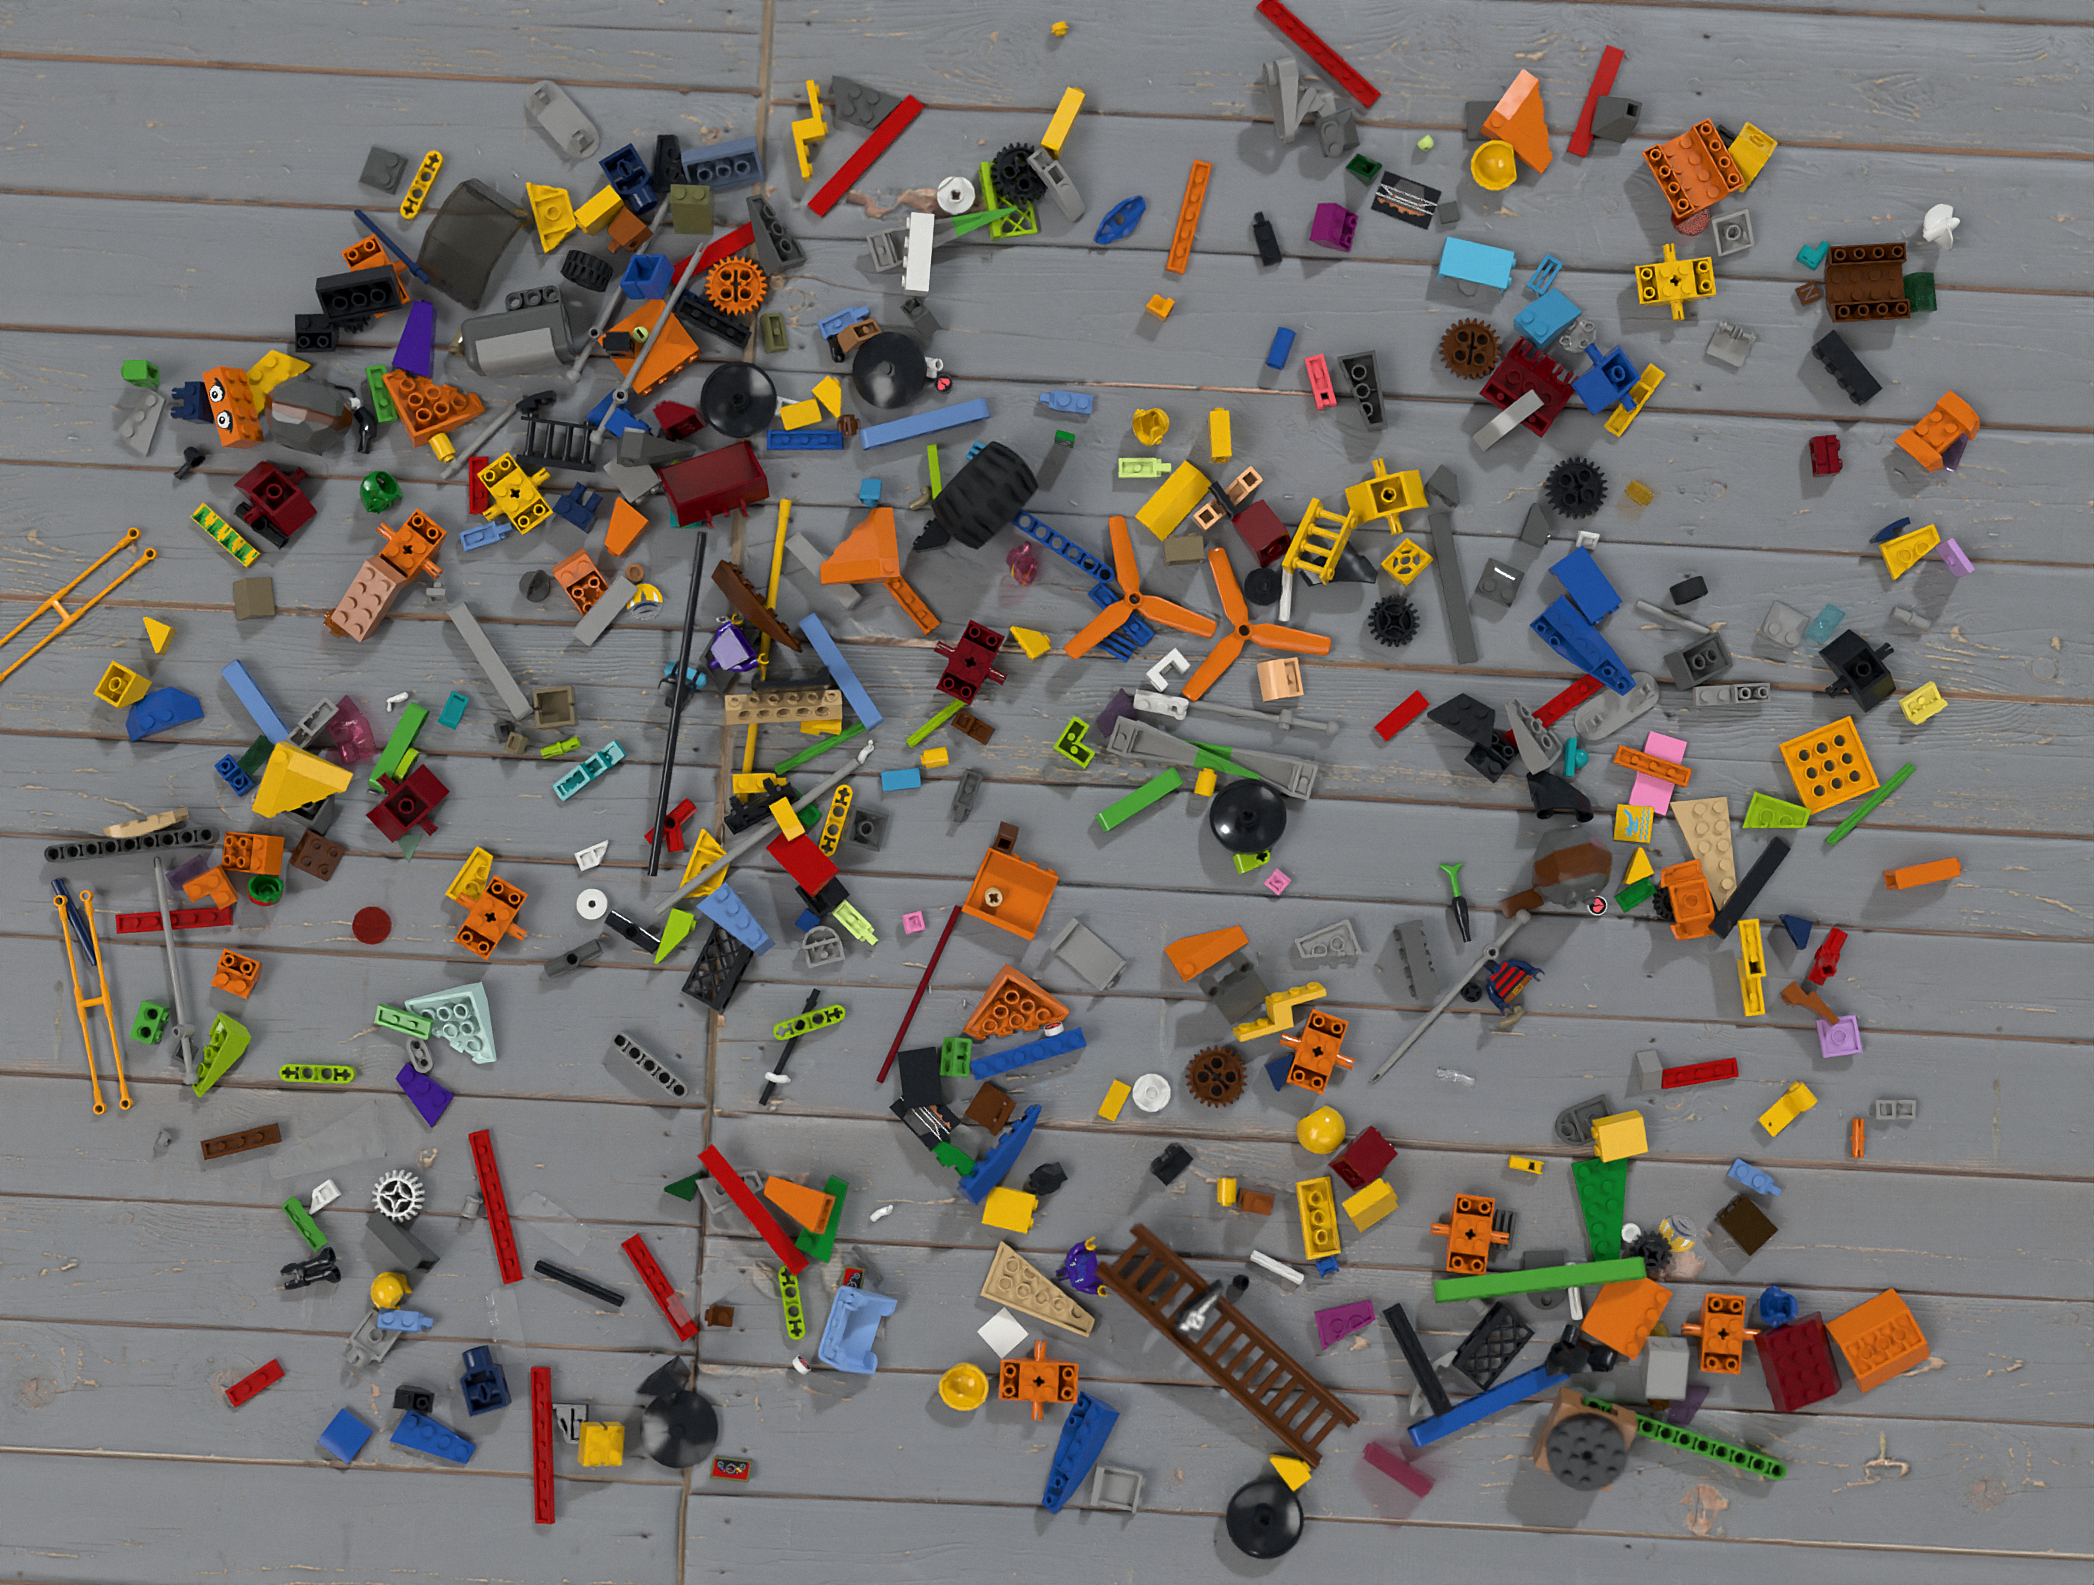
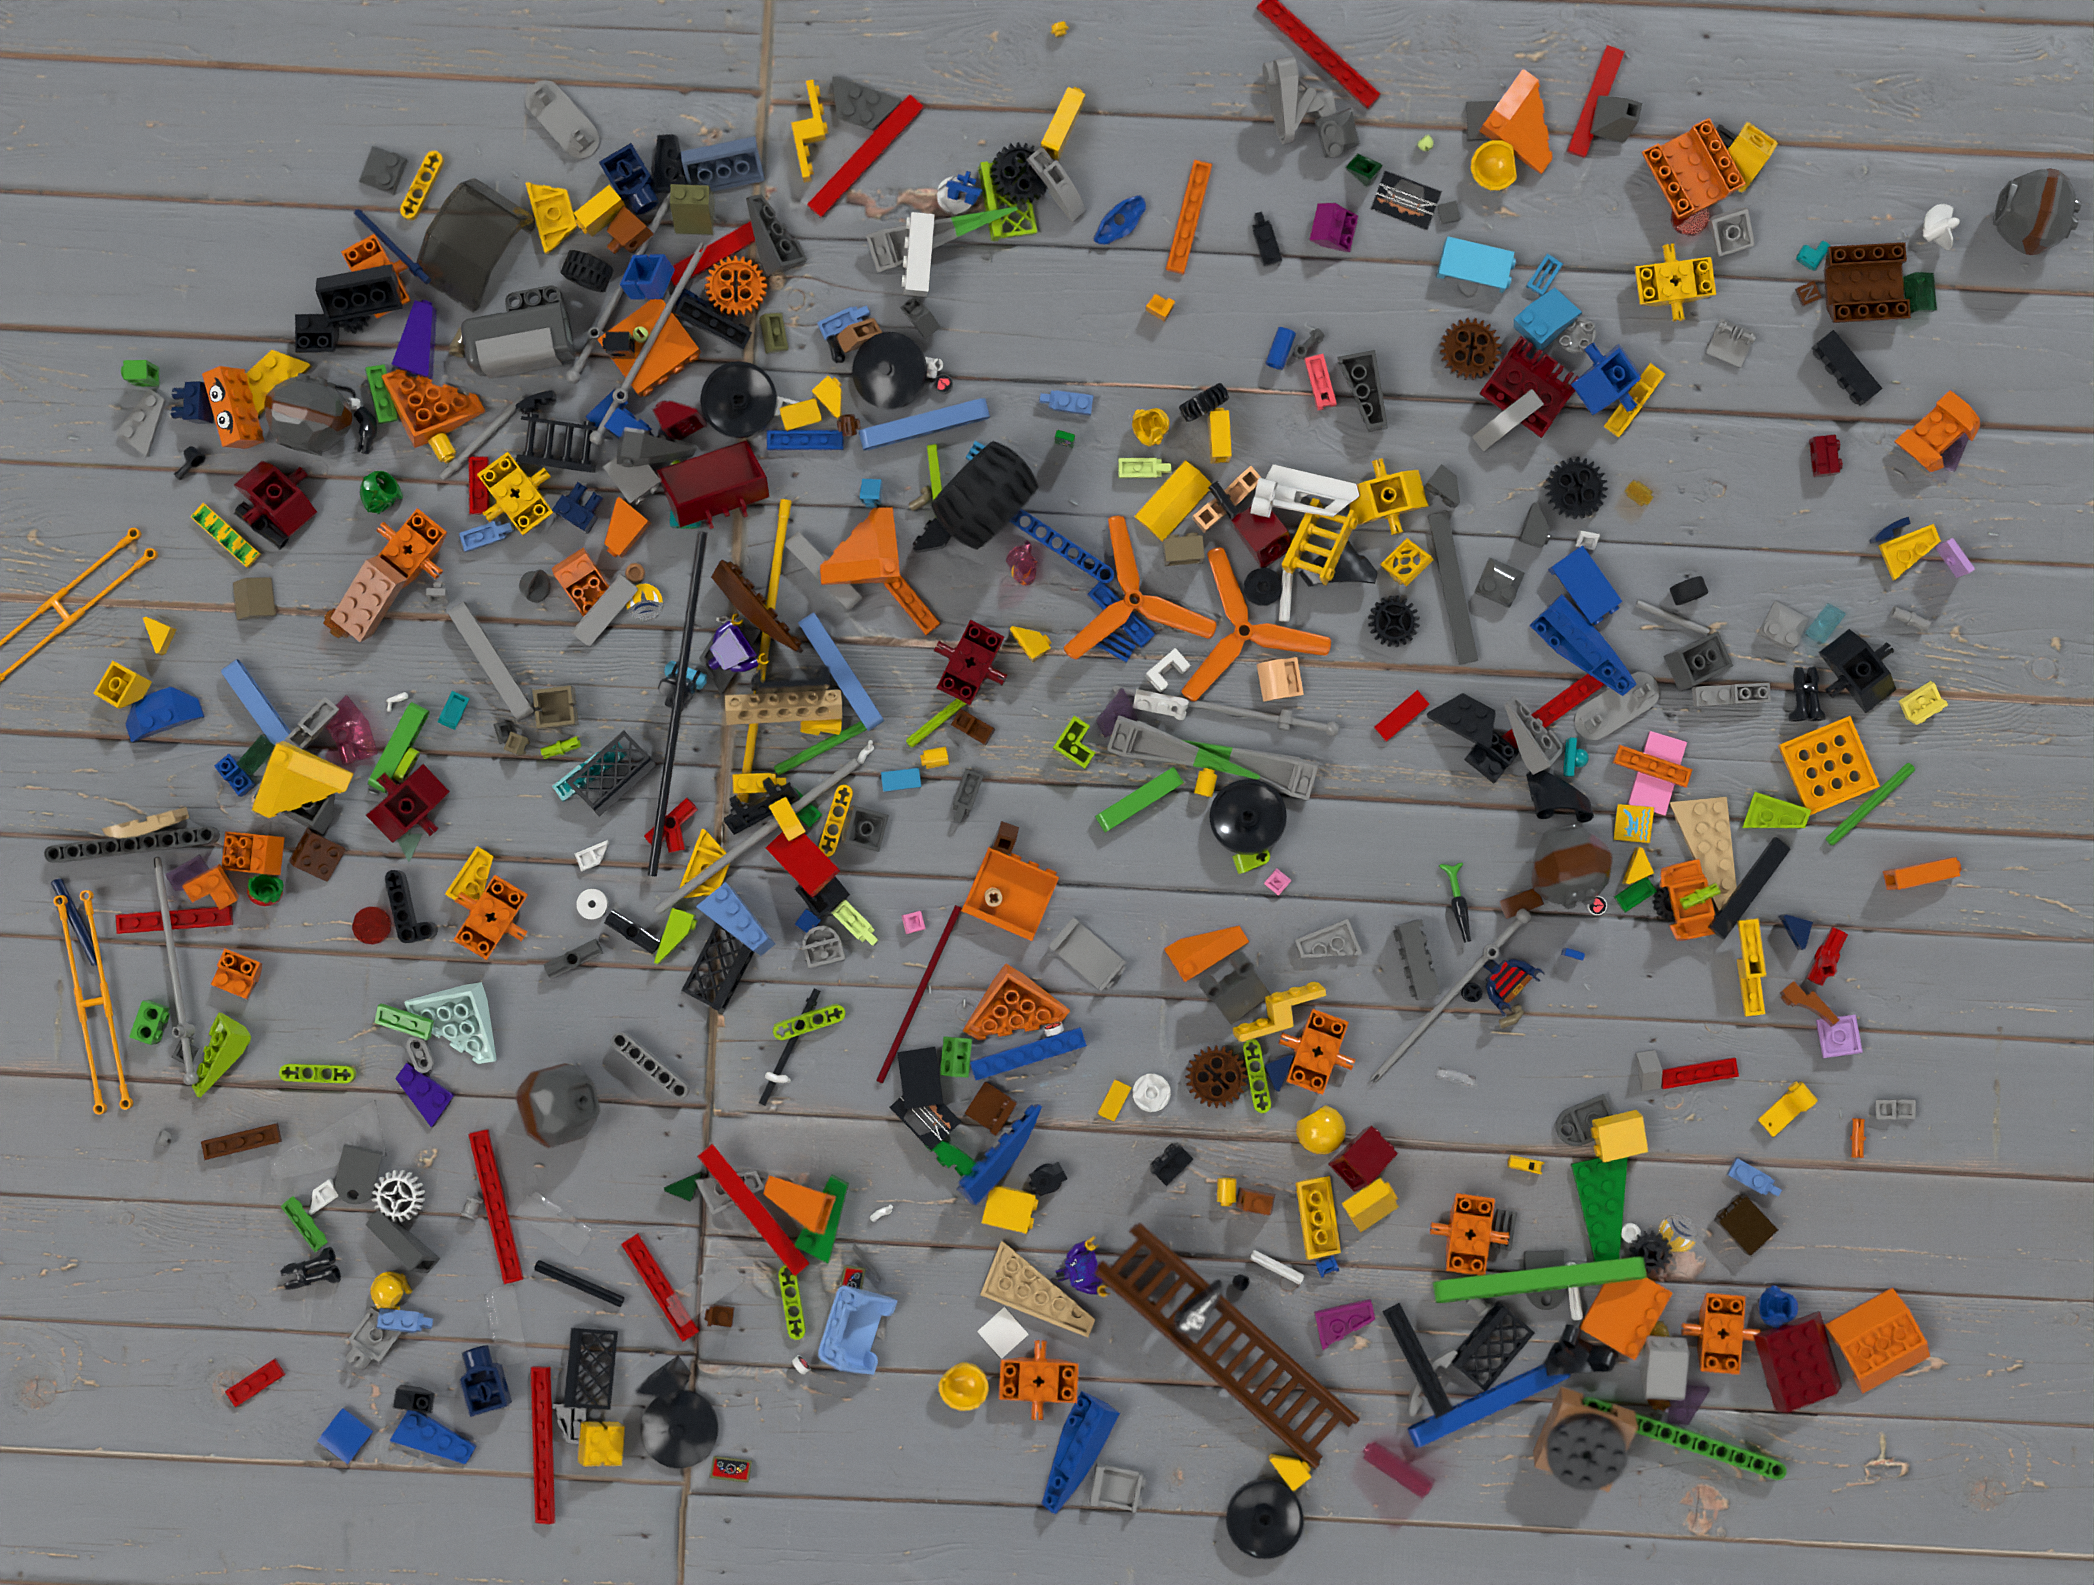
none -> dark grey tile [335,1144,383,1204]
none -> black beam [385,870,438,943]
none -> dark grey rock [516,1063,600,1148]
none -> black fence [563,1328,618,1410]
none -> black fence [567,730,656,817]
none -> blue hips [946,171,983,205]
none -> black gear [1179,383,1229,422]
none -> lime beam [1243,1039,1271,1113]
none -> white panel [1250,464,1359,518]
none -> dark grey bar [1294,328,1325,359]
none -> blue tile [1561,948,1585,961]
none -> lime pin [1679,883,1721,910]
none -> black piece [1788,667,1826,722]
none -> dark grey rock [1993,168,2082,255]

